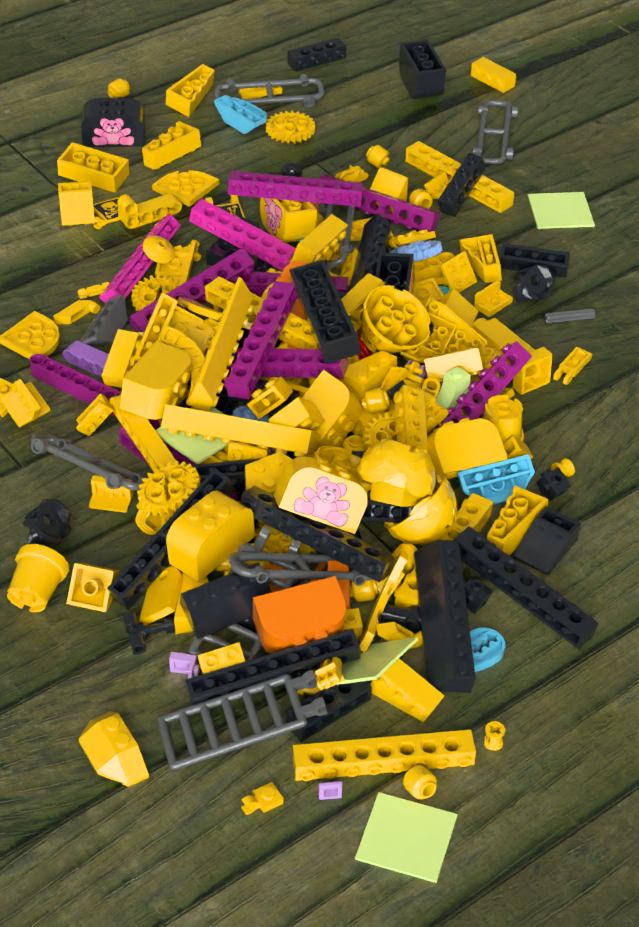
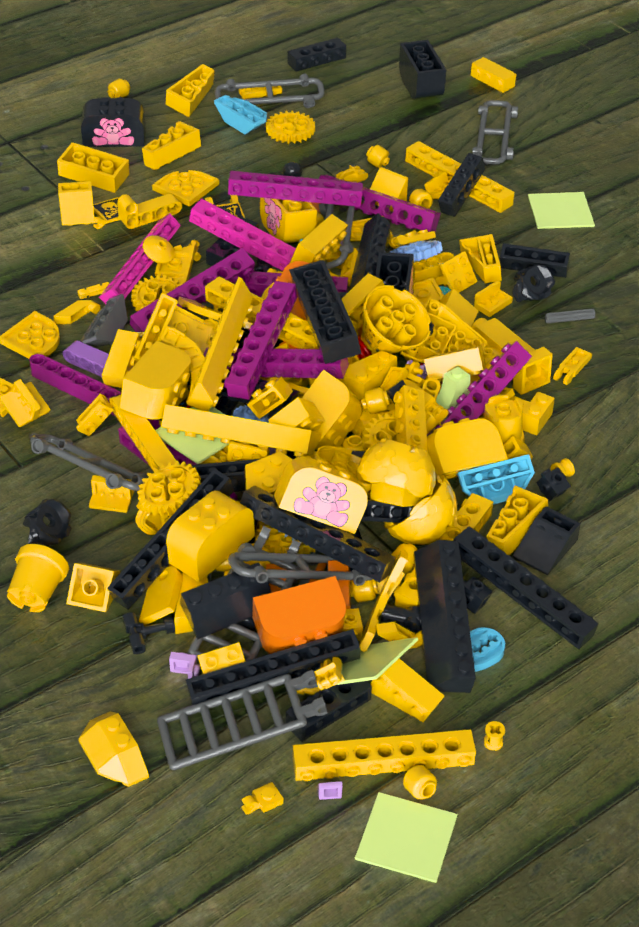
none -> yellow brick [510,392,555,436]

